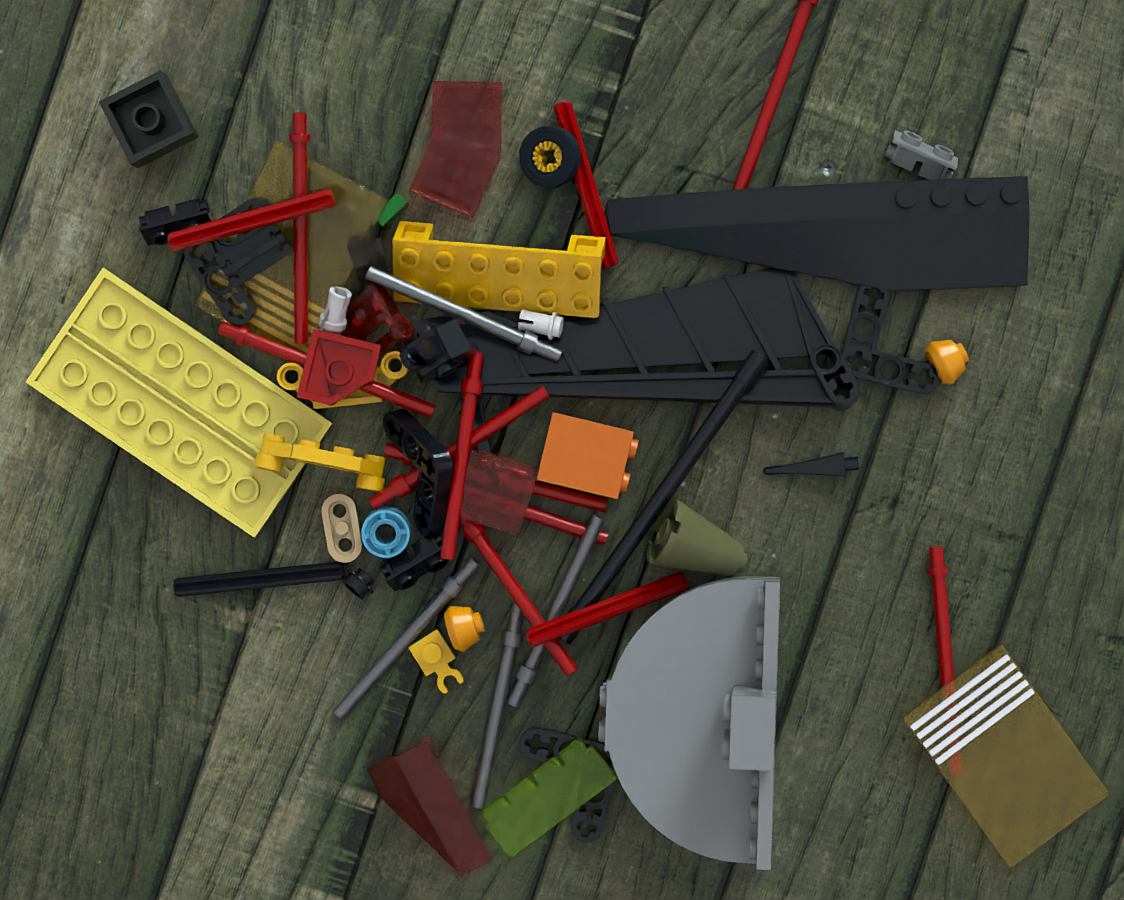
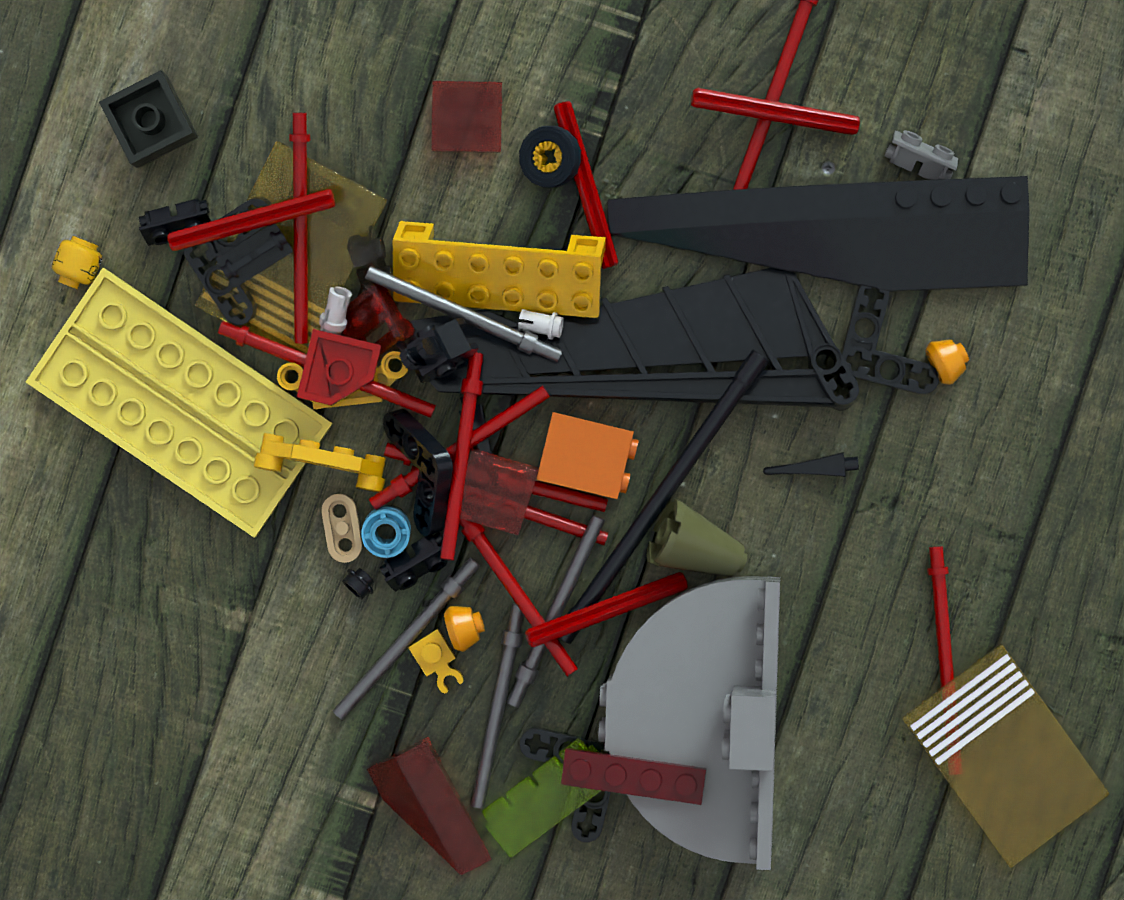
black axle [173,561,345,597] -> none
green tile [374,193,409,229] -> none
clear red plate [409,126,501,218] -> none
none -> yellow head [52,236,102,289]
none -> dark red plate [561,748,706,805]
none -> red axle [691,88,860,135]

